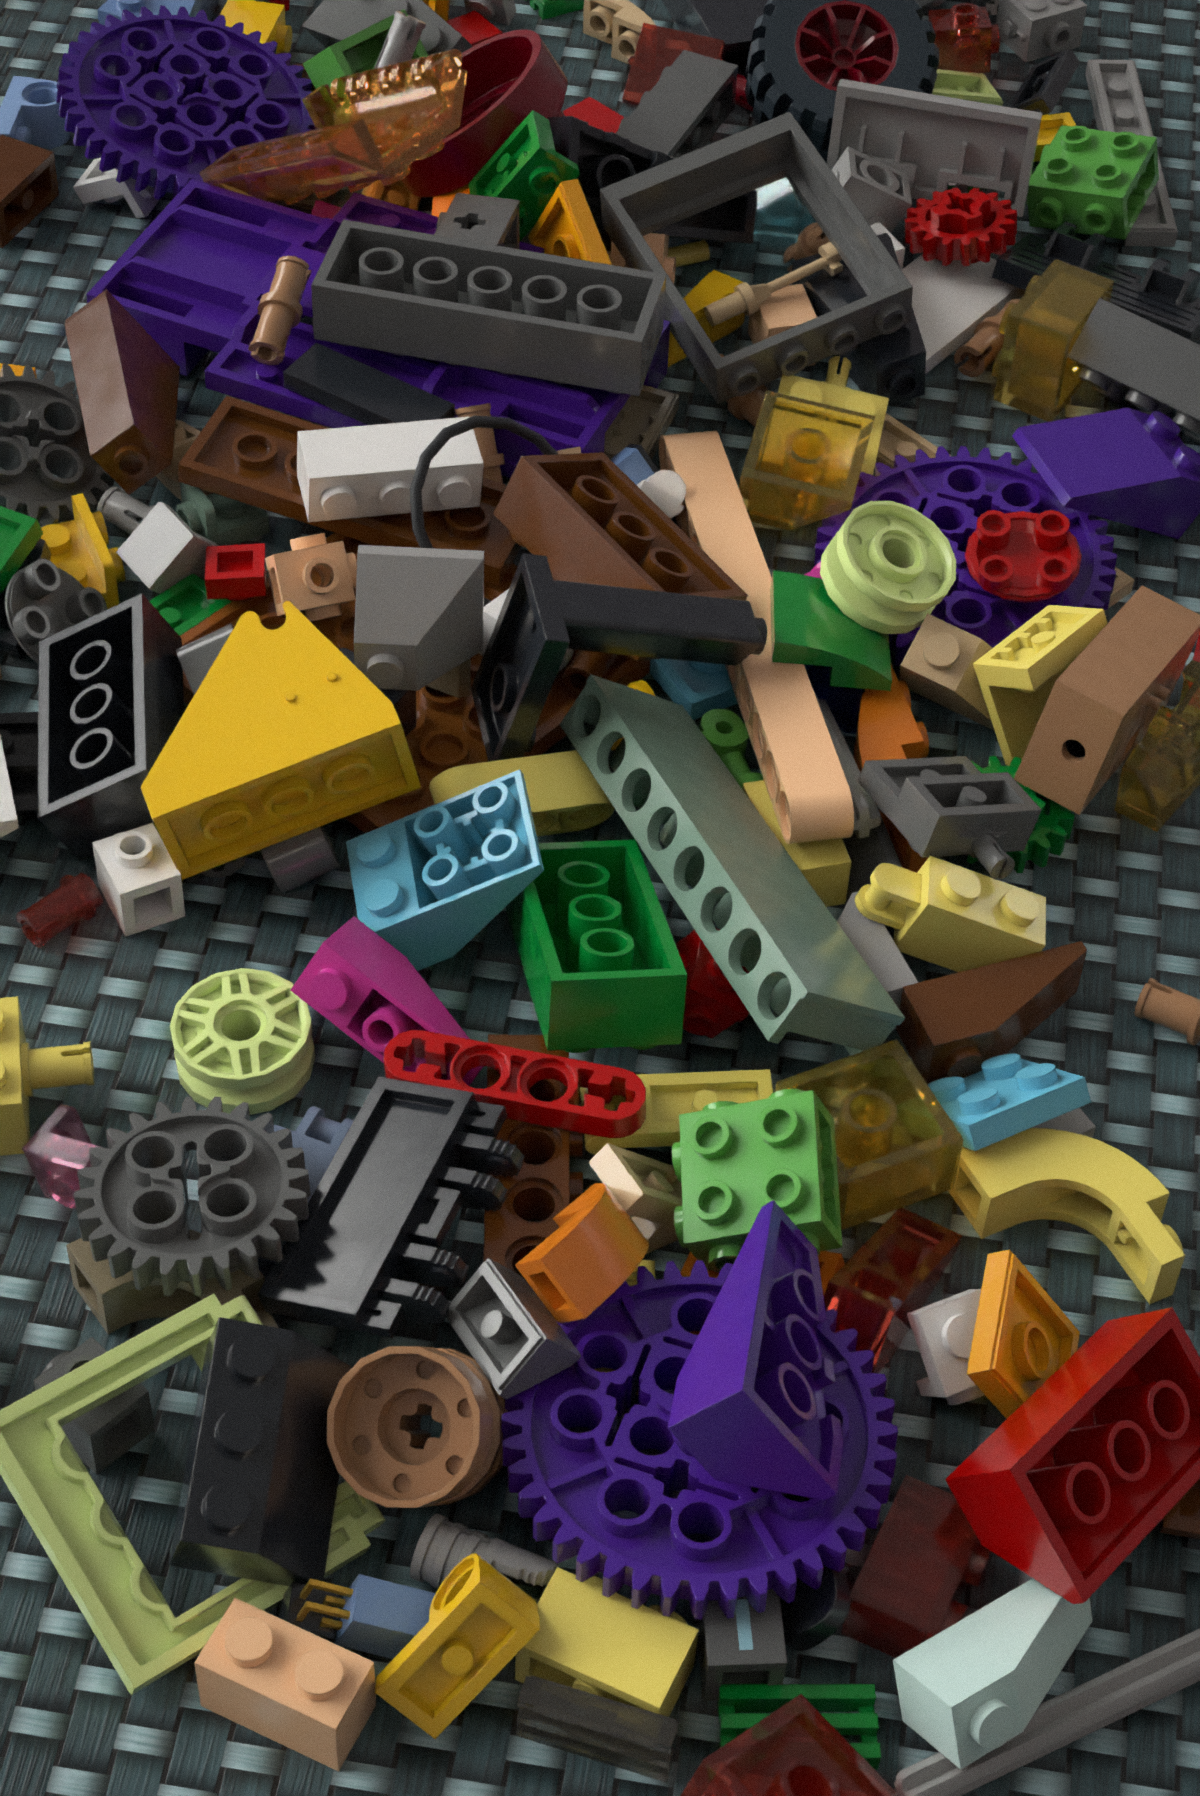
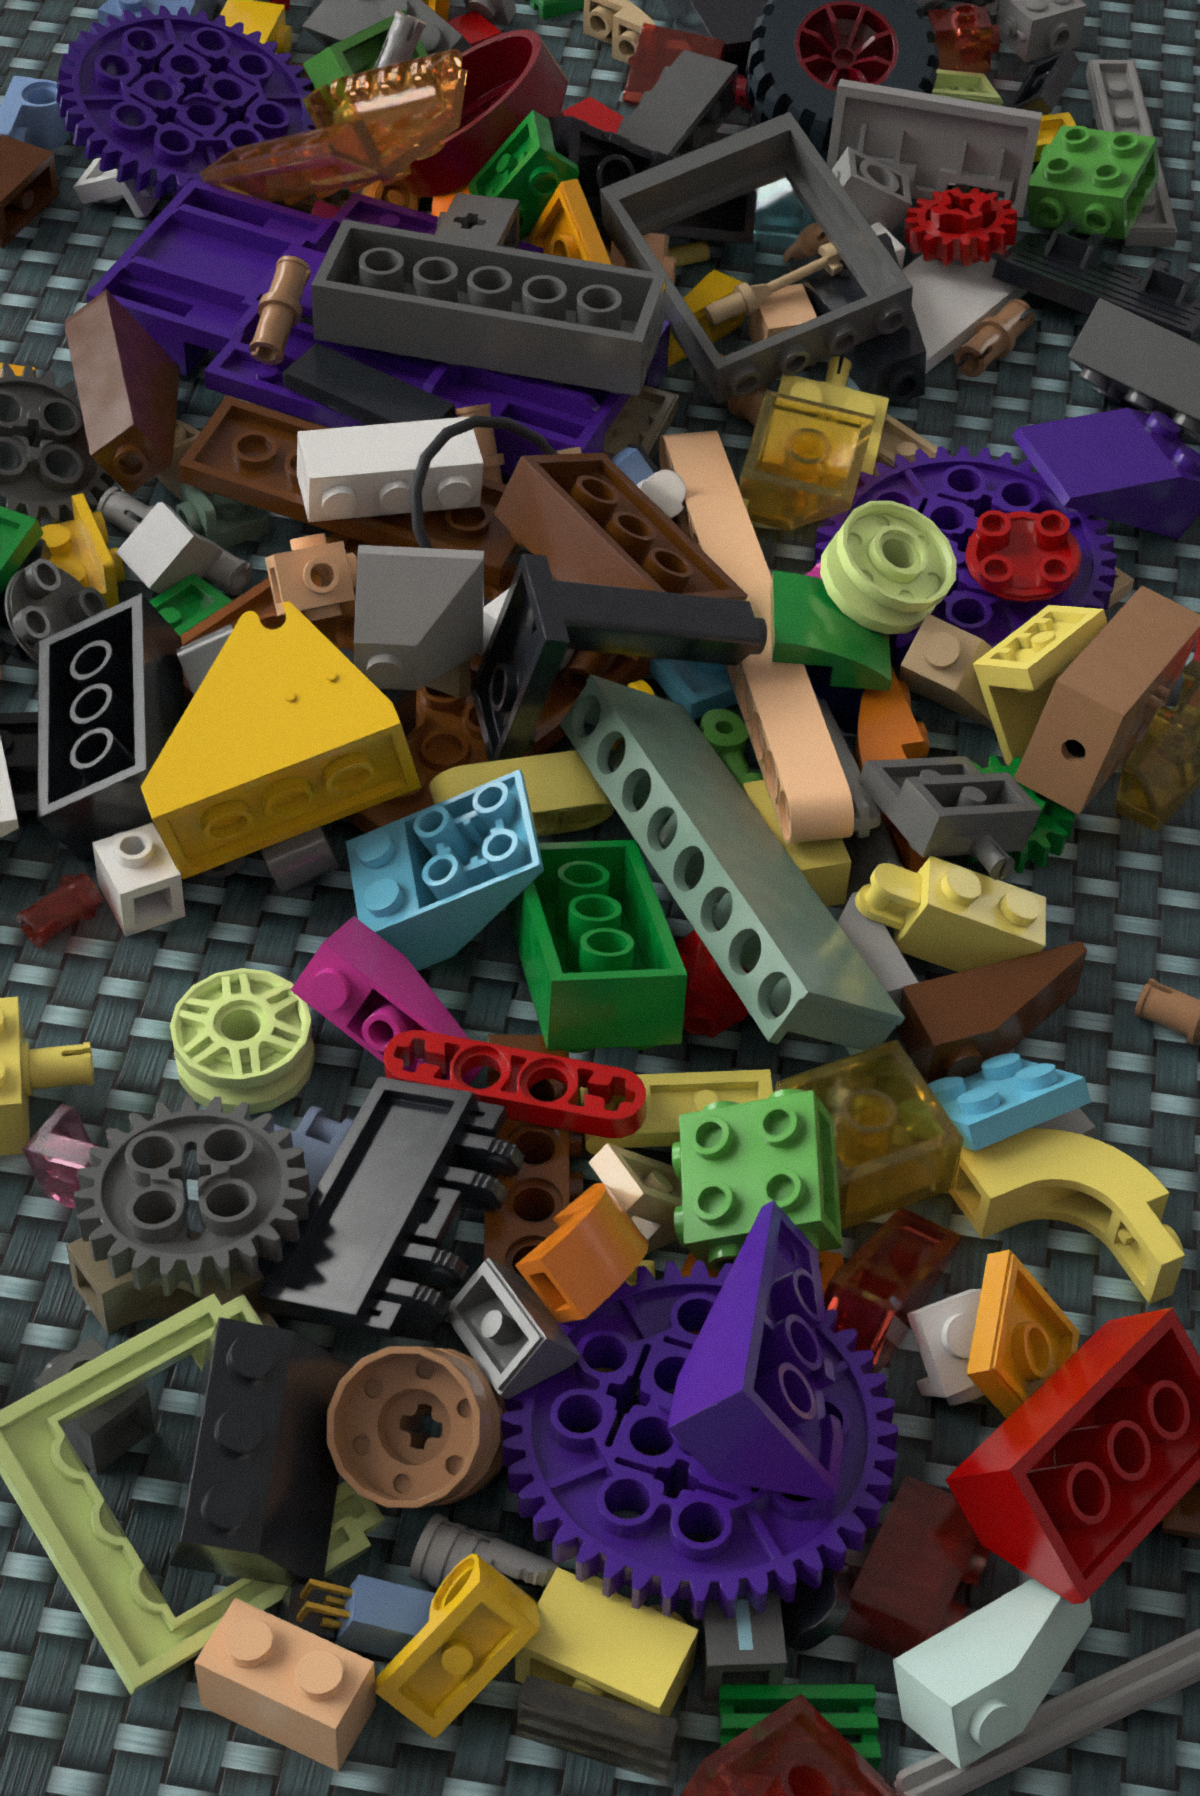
red plate [205,543,267,601] -> none
clear yellow brick [992,259,1114,422] -> none

